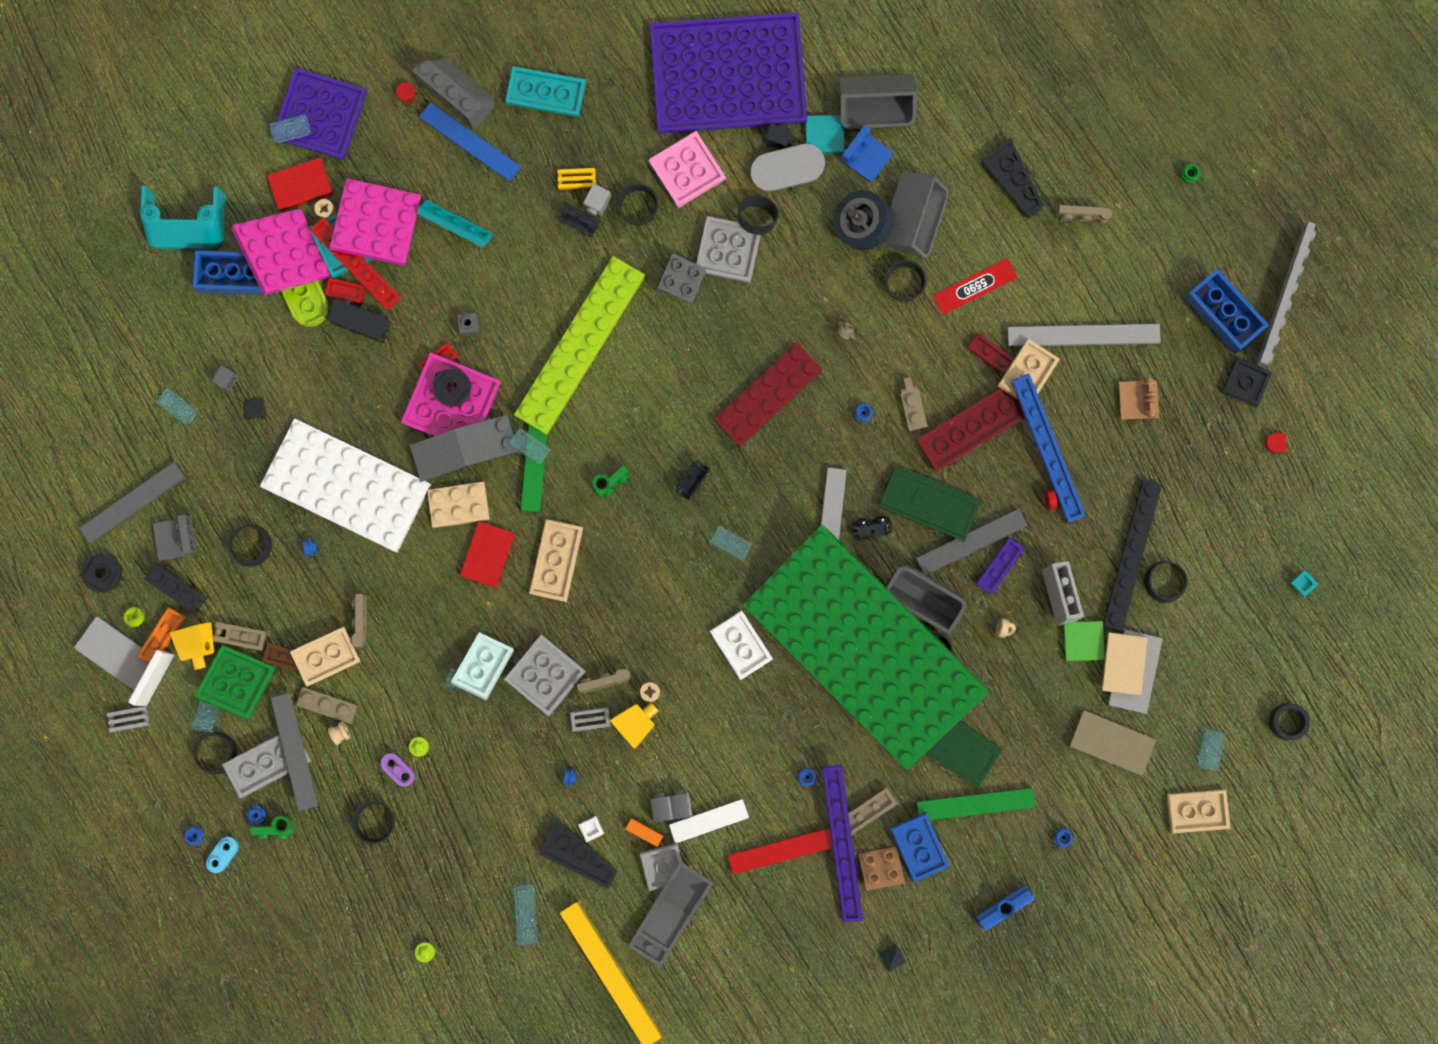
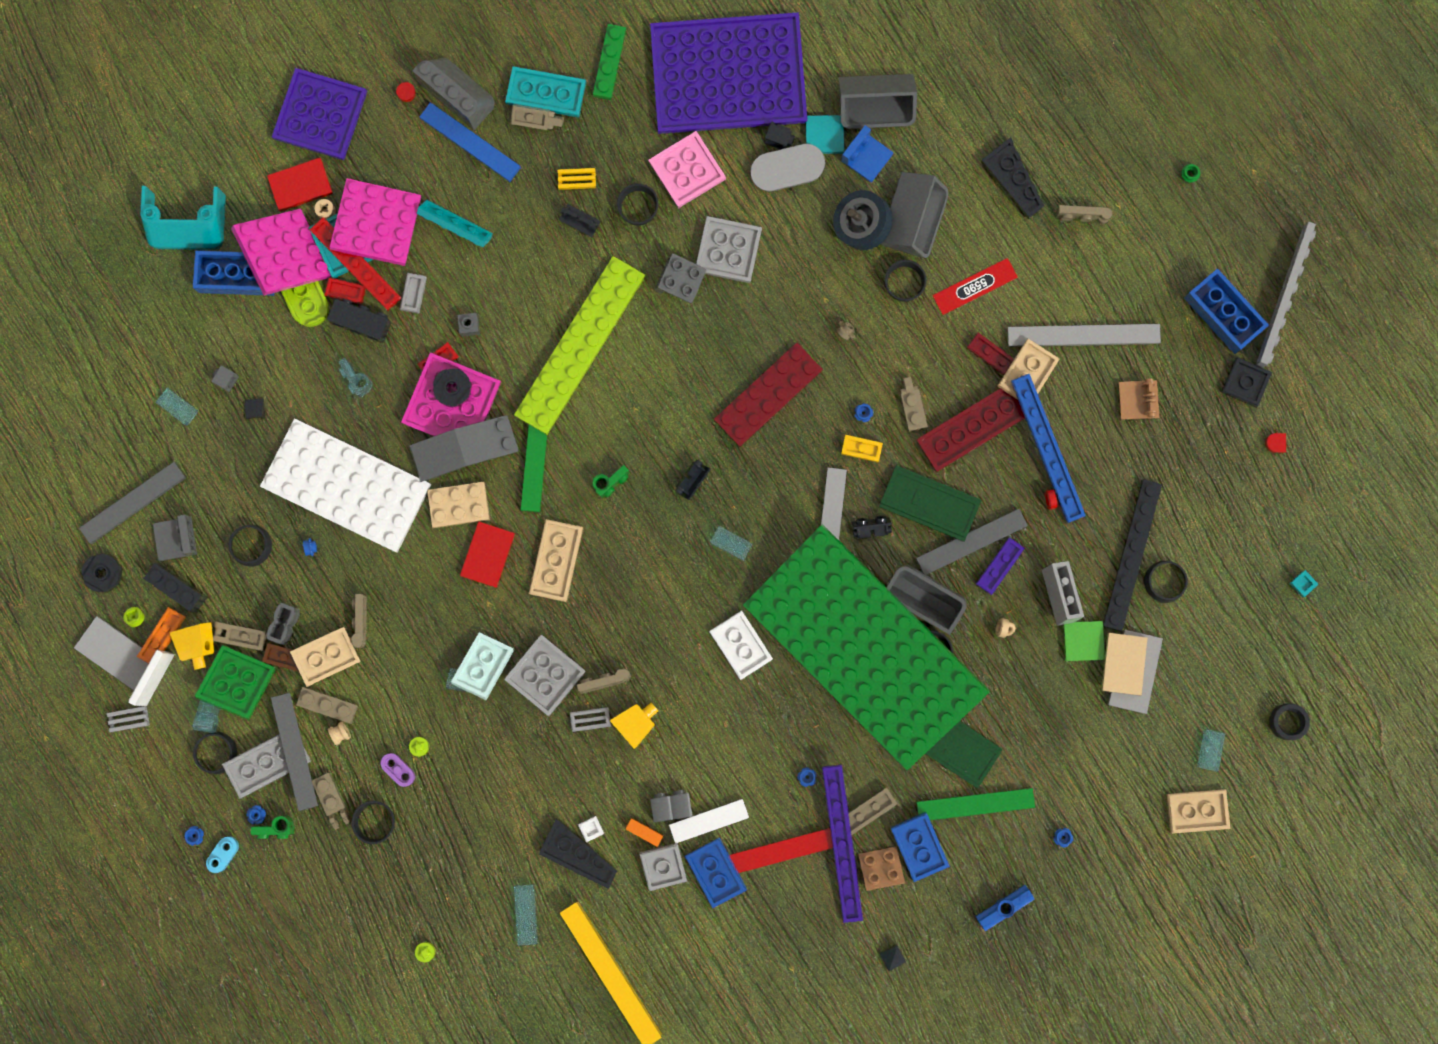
clear light blue plate [269,114,312,144] -> none
clear light blue plate [509,428,551,466] -> none
blue plate [563,768,577,787] -> none
light grey brick [583,184,612,216] -> none
dark grey windscreen [628,862,714,968] -> none
tan wheel [640,682,660,702] -> none
black tyre [738,195,779,235] -> none
dark tan tile [1069,710,1156,776] -> none
none -> dark grey brick [267,603,300,645]
none -> dark tan hinge [312,772,350,830]
none -> clear light blue plate [338,358,372,397]
none -> light grey tile [400,273,427,314]
none -> dark tan hinge [511,104,564,130]
none -> green plate [593,24,627,100]
none -> blue tile [685,837,747,908]
none -> yellow plate [841,435,883,462]

